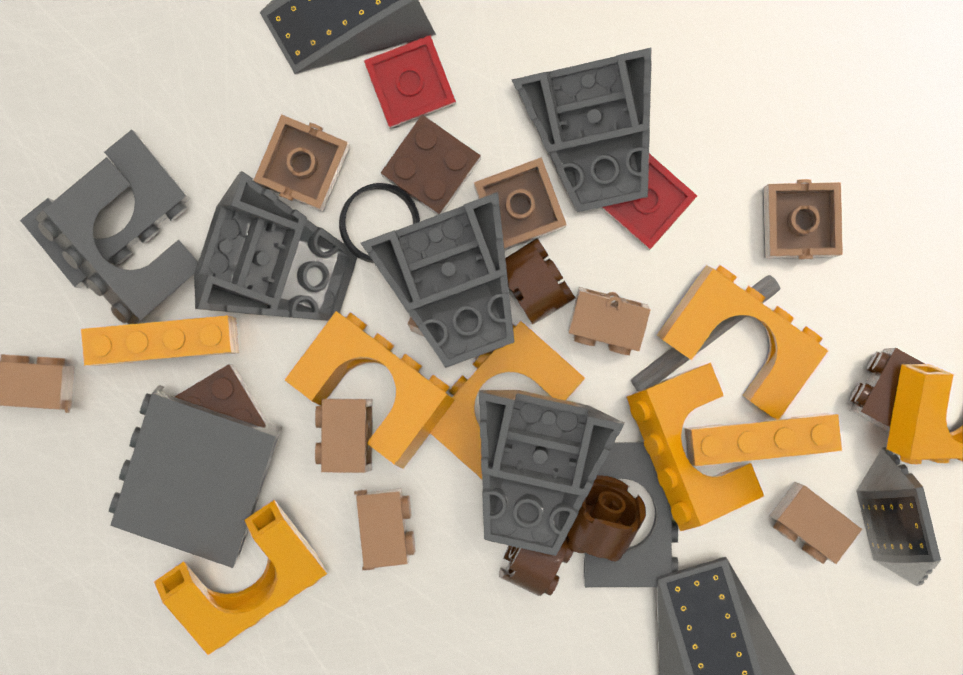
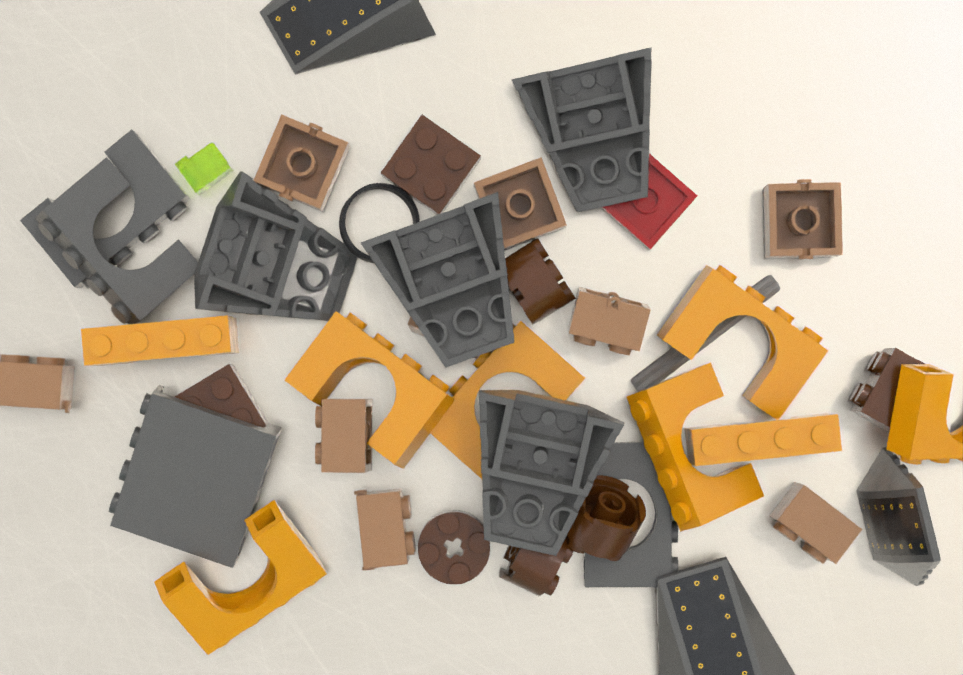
red plate [364,35,456,129] -> none
none -> clear neon green panel [175,143,234,196]
none -> reddish brown brick [418,510,490,584]

